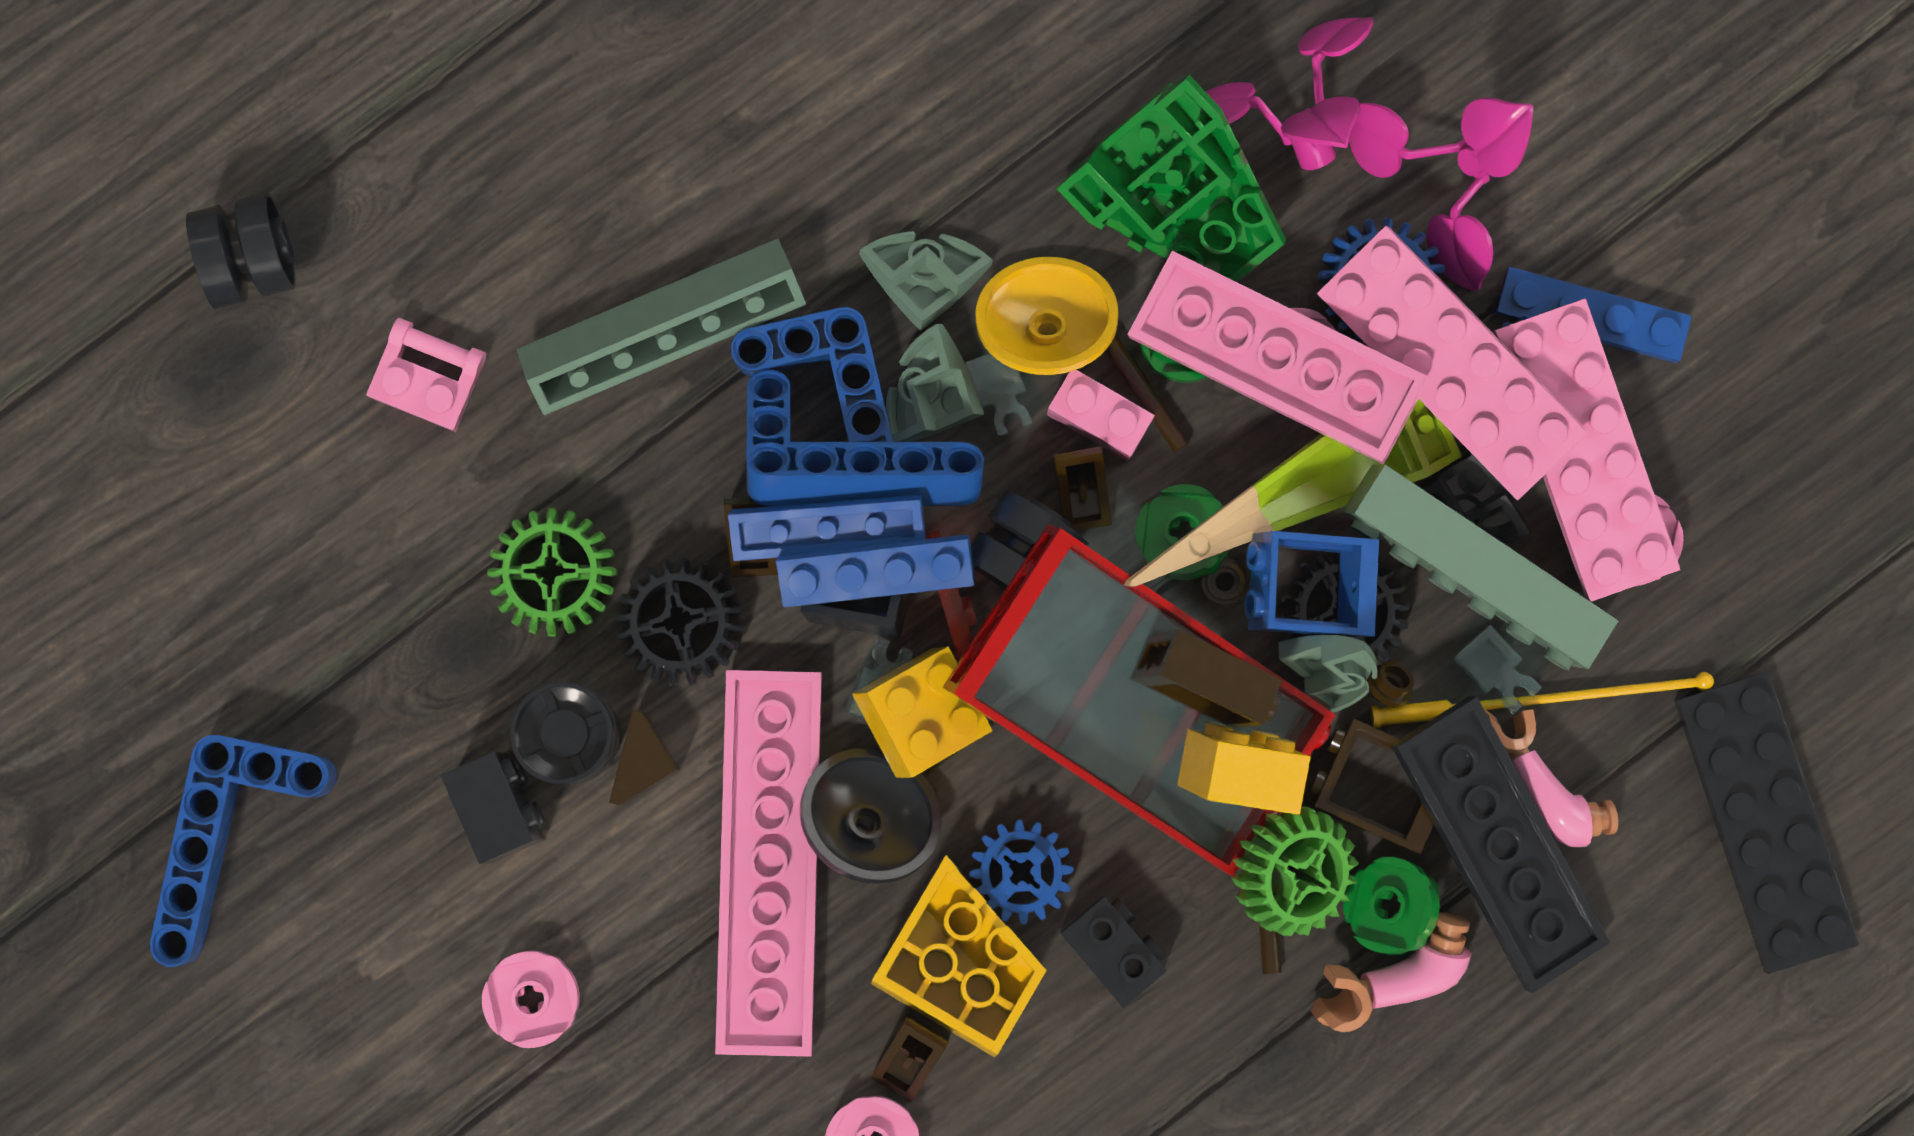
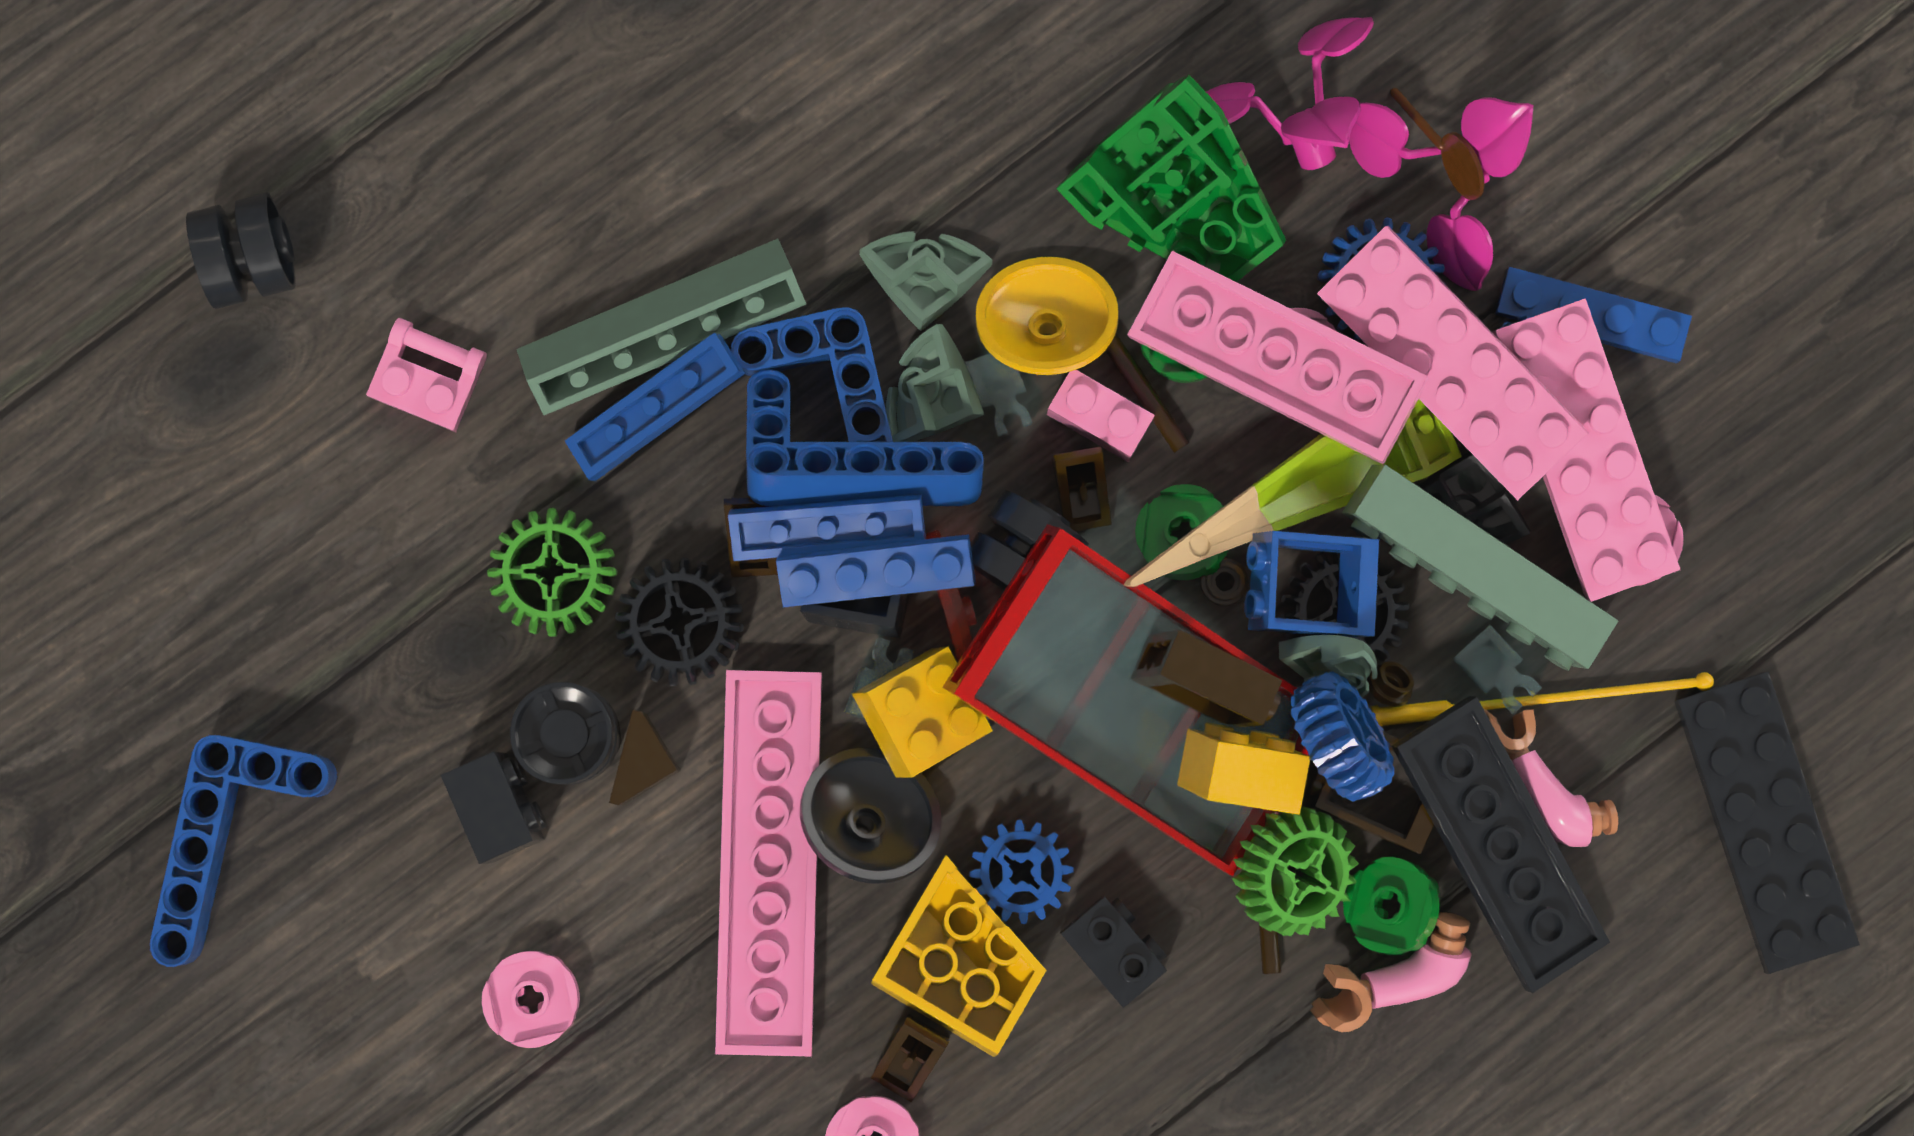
none -> blue plate [565,332,745,481]
none -> blue gear [1291,671,1394,802]
none -> reddish brown piece [1390,88,1484,200]

